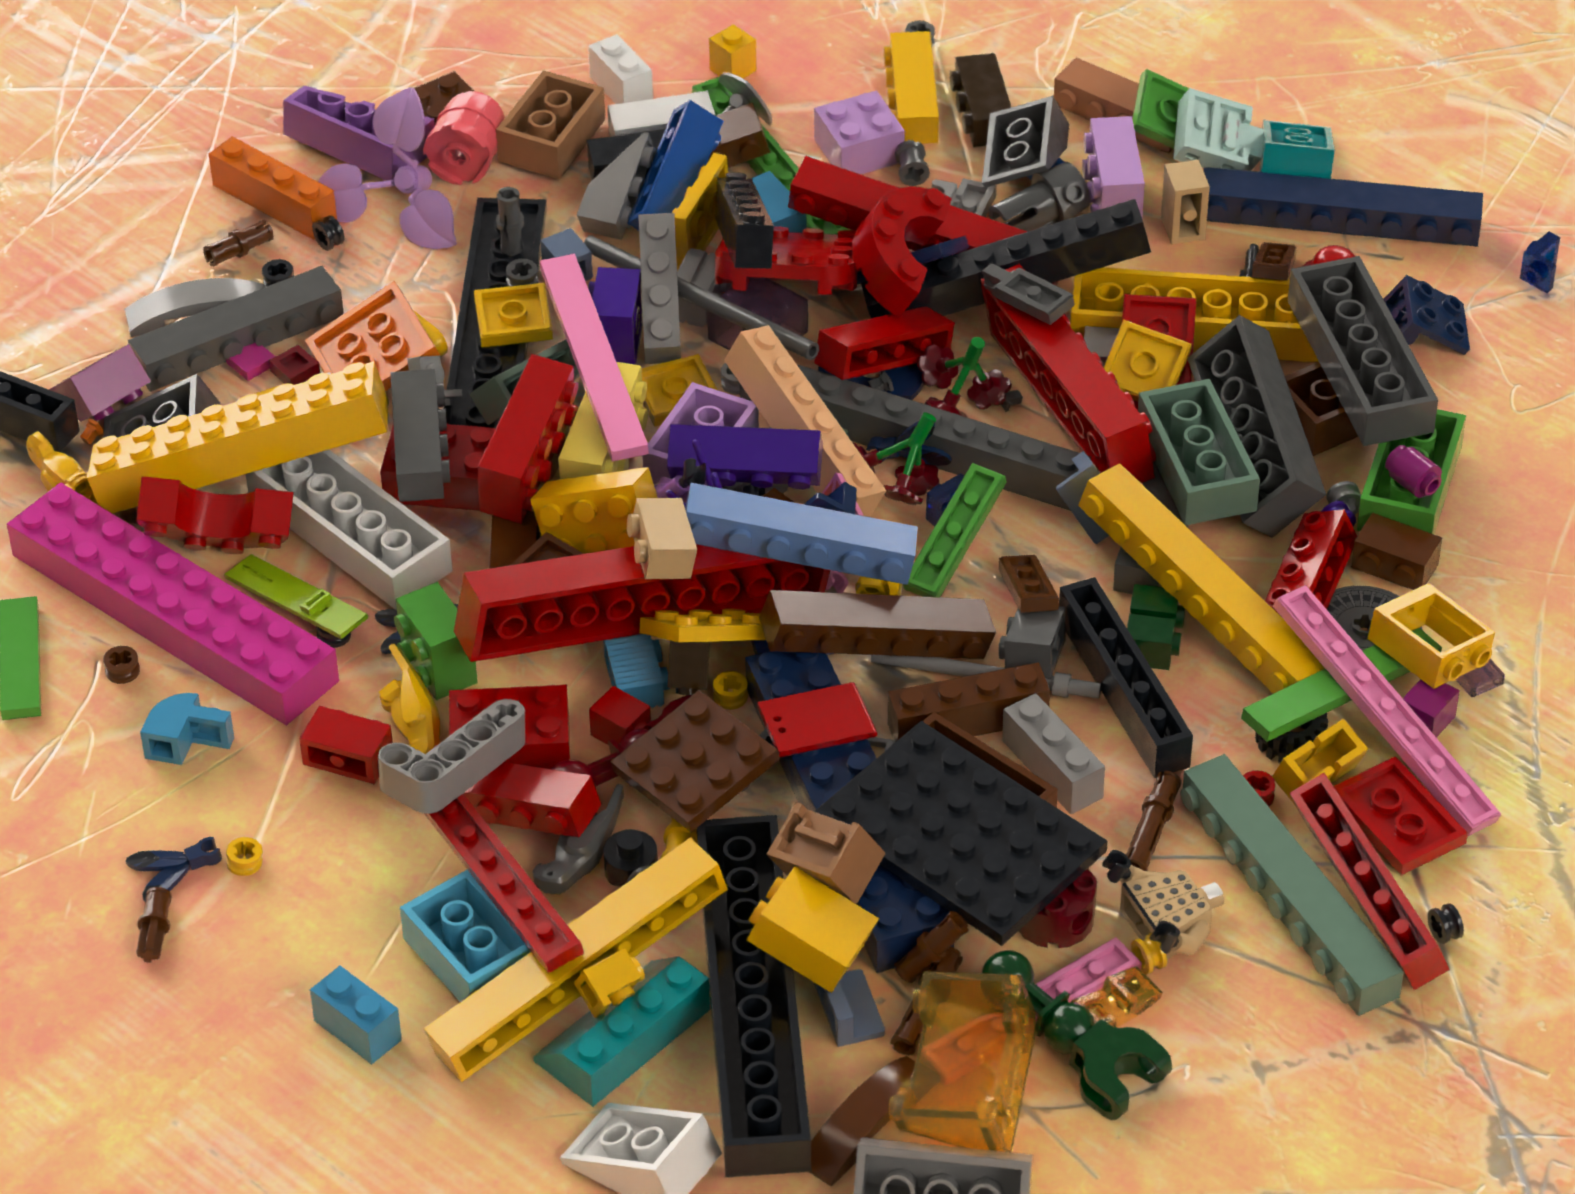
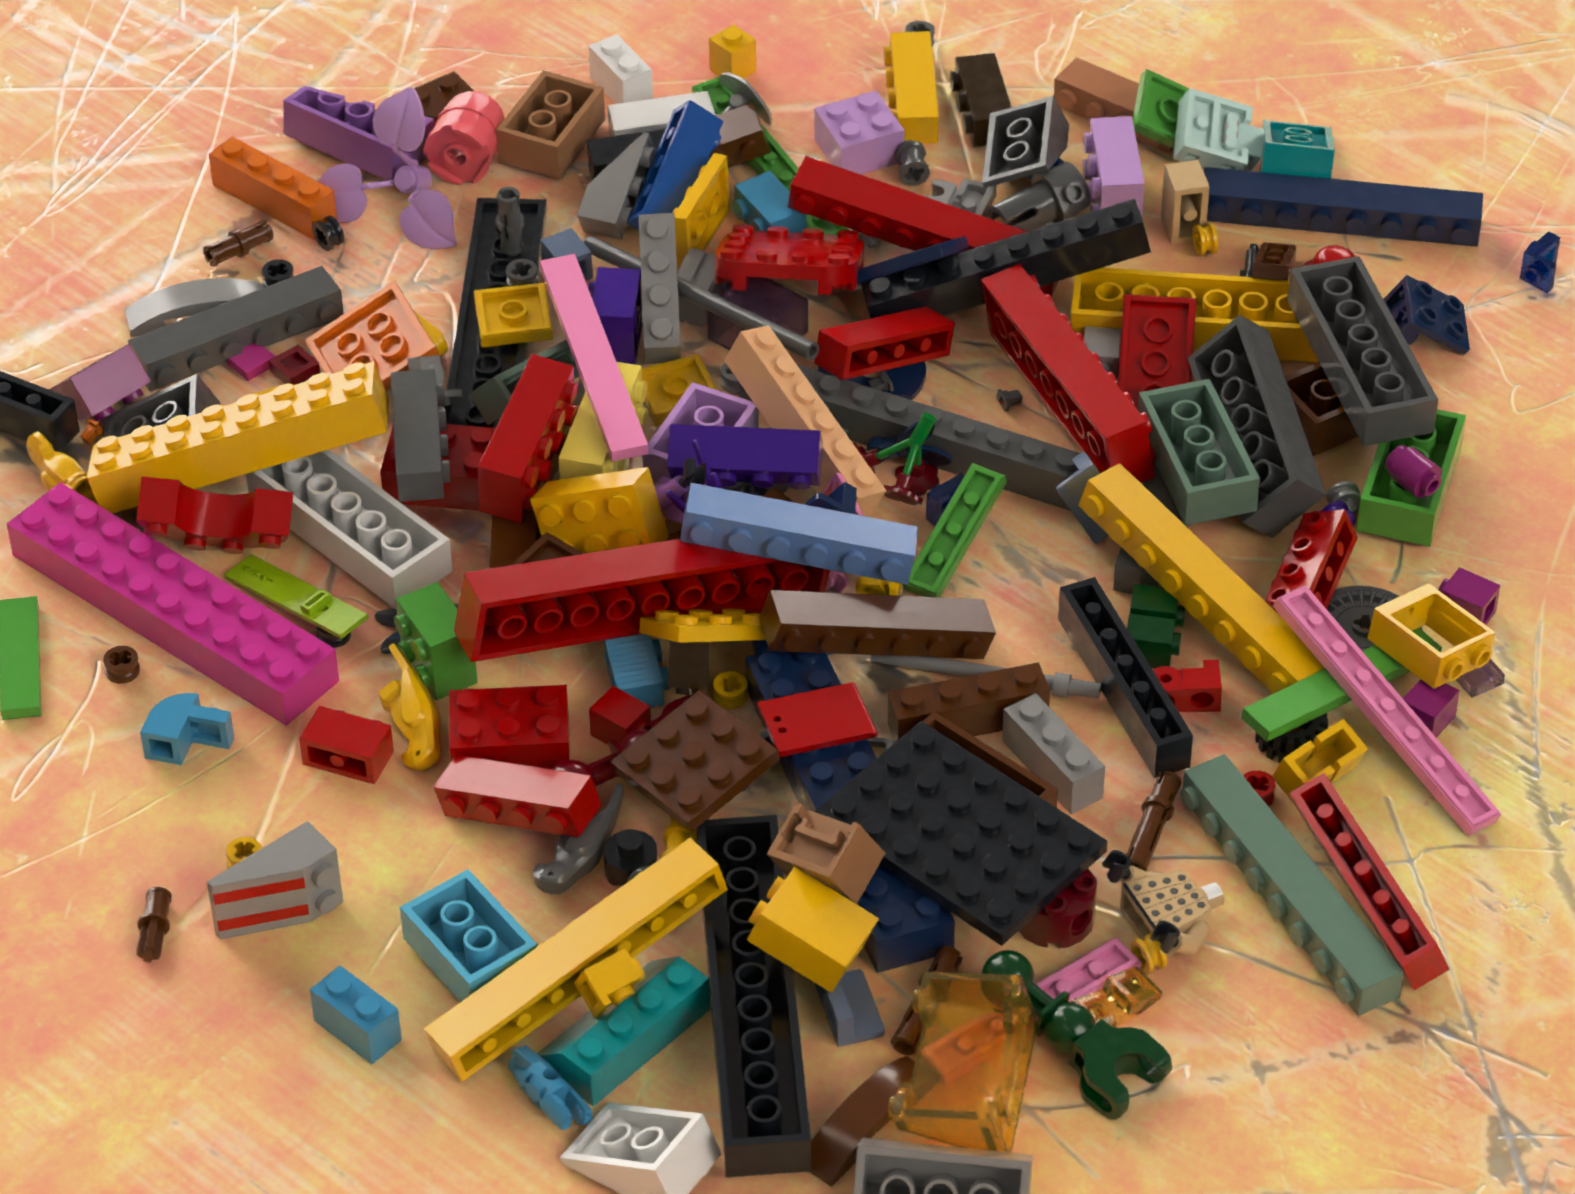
dark blue piece [126,837,222,902] -> none
light grey beam [378,699,525,814] -> none
red plate [424,794,584,974] -> none
tan brick [627,498,697,579] -> none
black brick [715,173,774,269] -> none
red brick [852,186,952,317] -> none
reddish brown pin [894,911,969,983] -> none
dark red plant [917,337,1012,417] -> none
dark grey hinge [982,263,1074,325] -> none
reddish brown tile [999,555,1059,613] -> none
dark grey brick [999,606,1066,679] -> none
yellow tile [1103,320,1192,402] -> none
red plate [1333,756,1468,875] -> none
reddish brown piece [1351,513,1442,590] -> none
black bush [1427,903,1464,944] -> none
none -> light grey slope [207,821,343,939]
none -> dark azure hinge [508,1046,593,1130]
none -> red leg [1153,659,1222,712]
none -> yellow bush [1193,222,1219,256]
none -> magenta brick [1438,567,1500,625]

